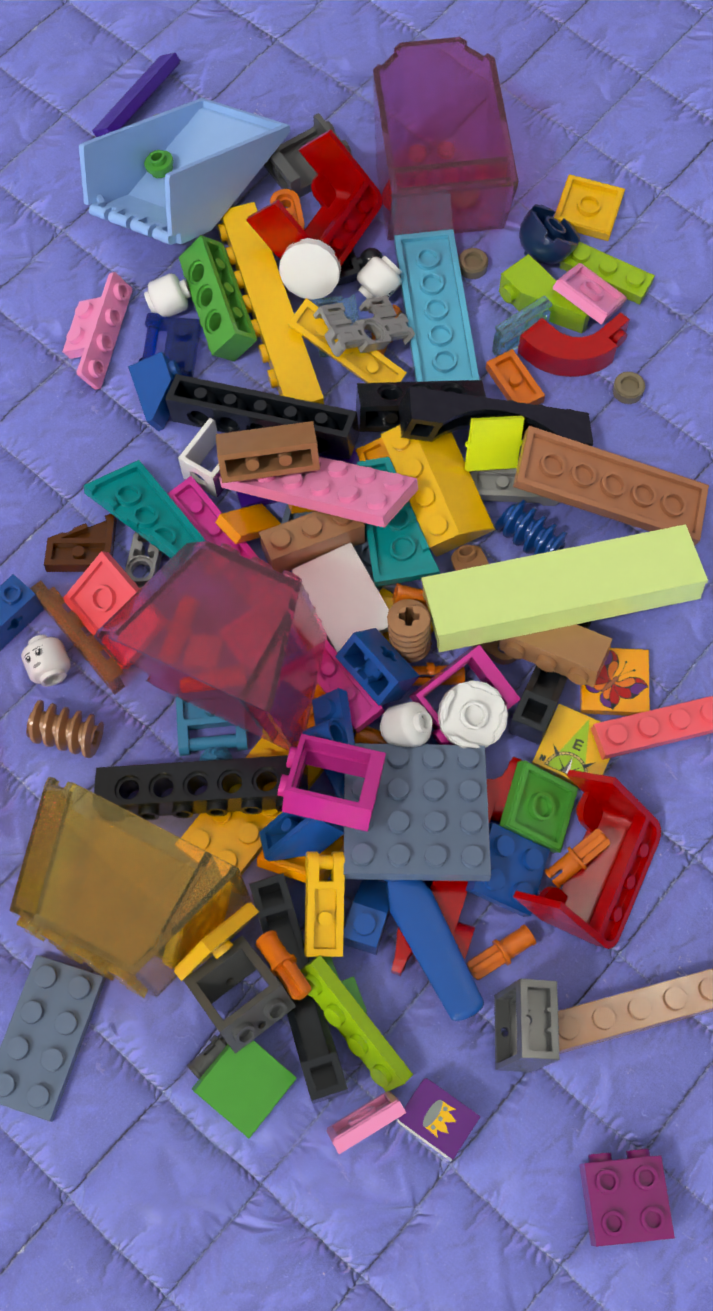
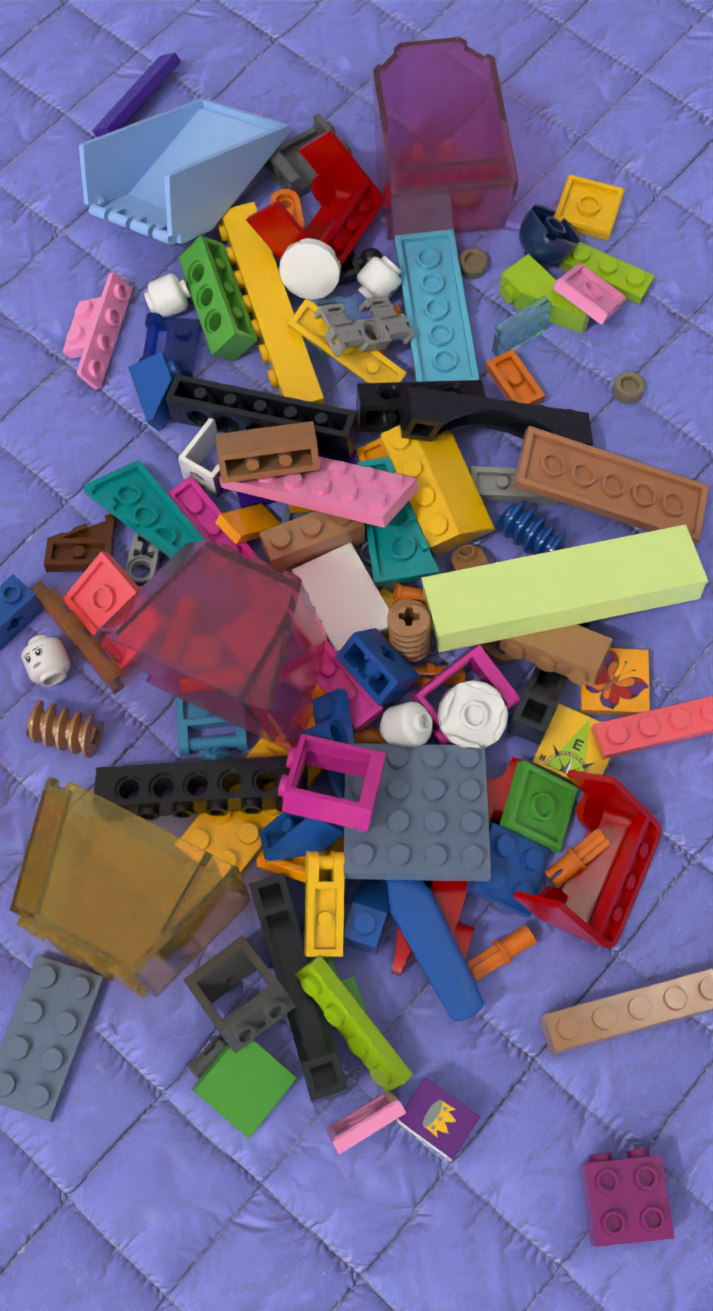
bright green plate [144,150,174,178] -> none
yellow plate [173,902,259,981] -> none
orange axle [255,930,311,1000] -> none
neon yellow piece [464,416,524,471] -> none
dark grey window [494,979,560,1072] -> none
red arch [517,312,630,377] -> none

